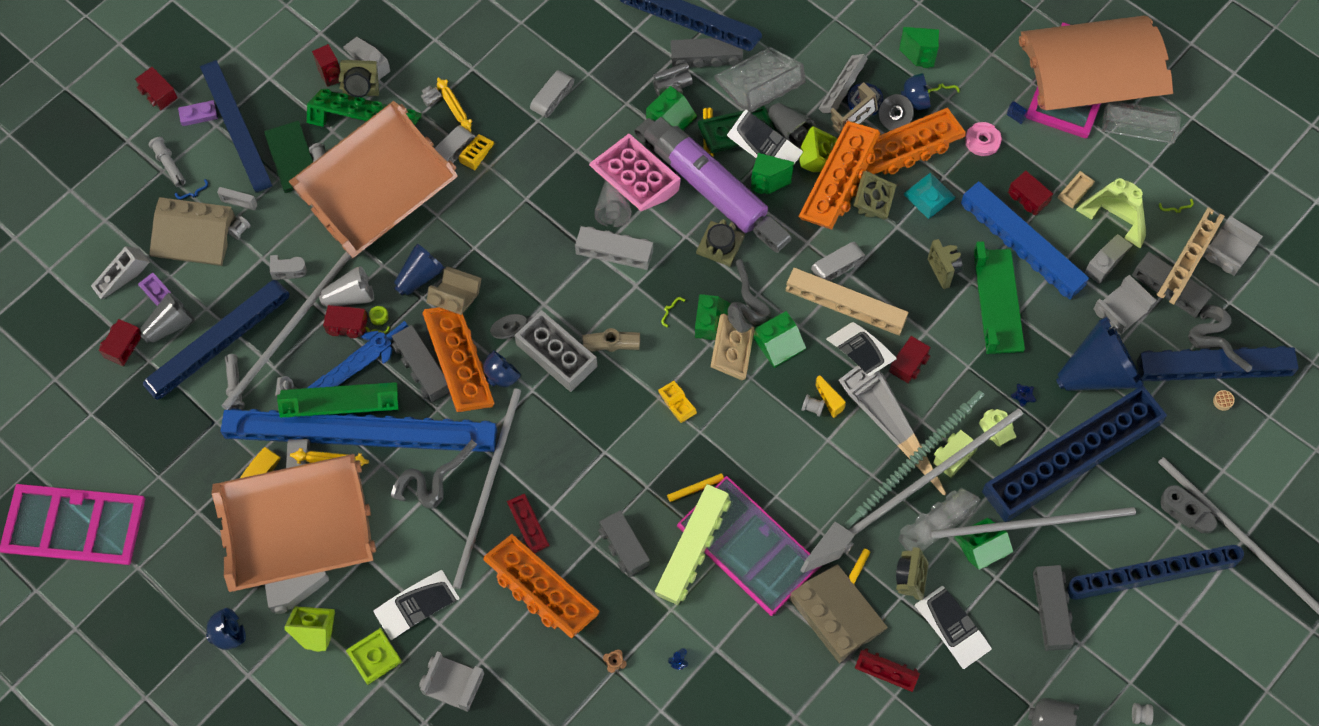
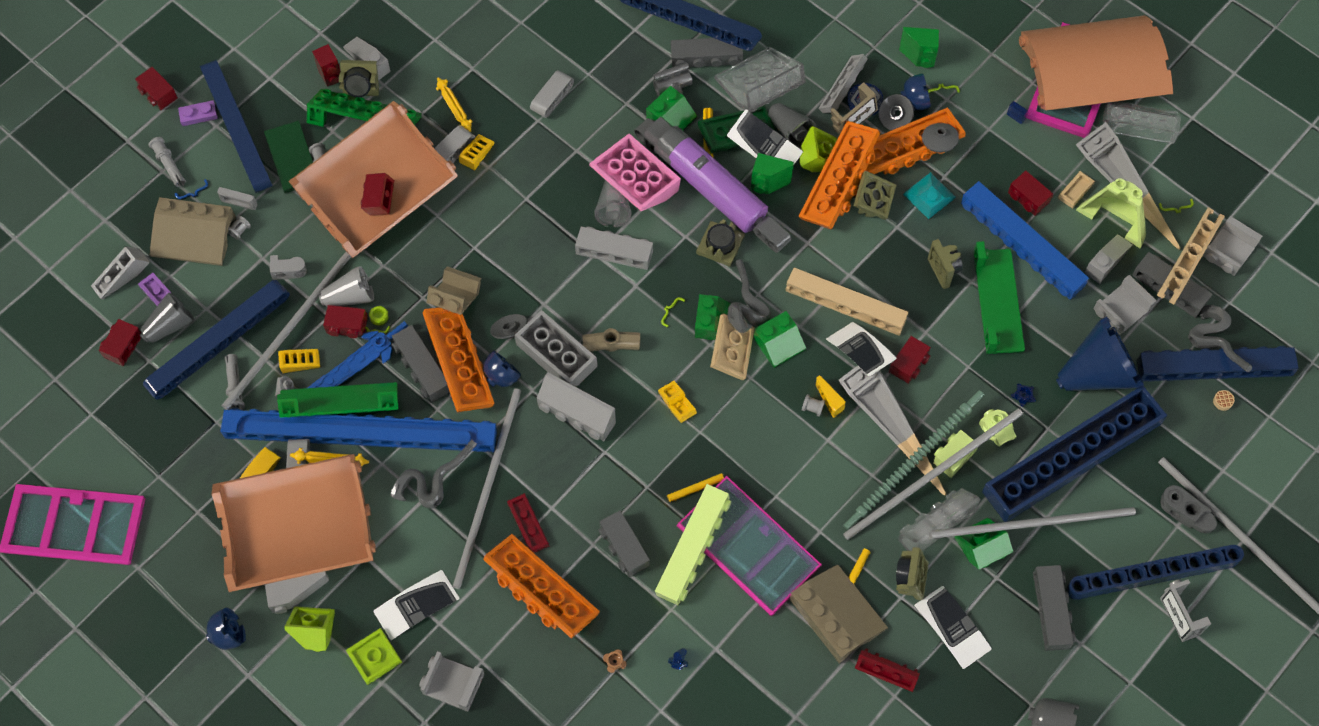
dark blue cone [394,244,445,296] -> none
light grey plate [420,85,442,107] -> none
light grey slope [800,522,855,573] -> none
light grey beam [811,242,866,281] -> none
bright pink tile [965,122,1002,156] -> none
light grey wheel [1132,703,1153,725] -> none
none -> yellow slope [278,349,321,374]
none -> dark red brick [361,173,395,216]
none -> light grey slope [537,372,616,441]
none -> dark grey dish [922,123,959,152]
none -> light grey plate [1076,122,1180,250]
none -> light grey panel [1160,579,1211,642]

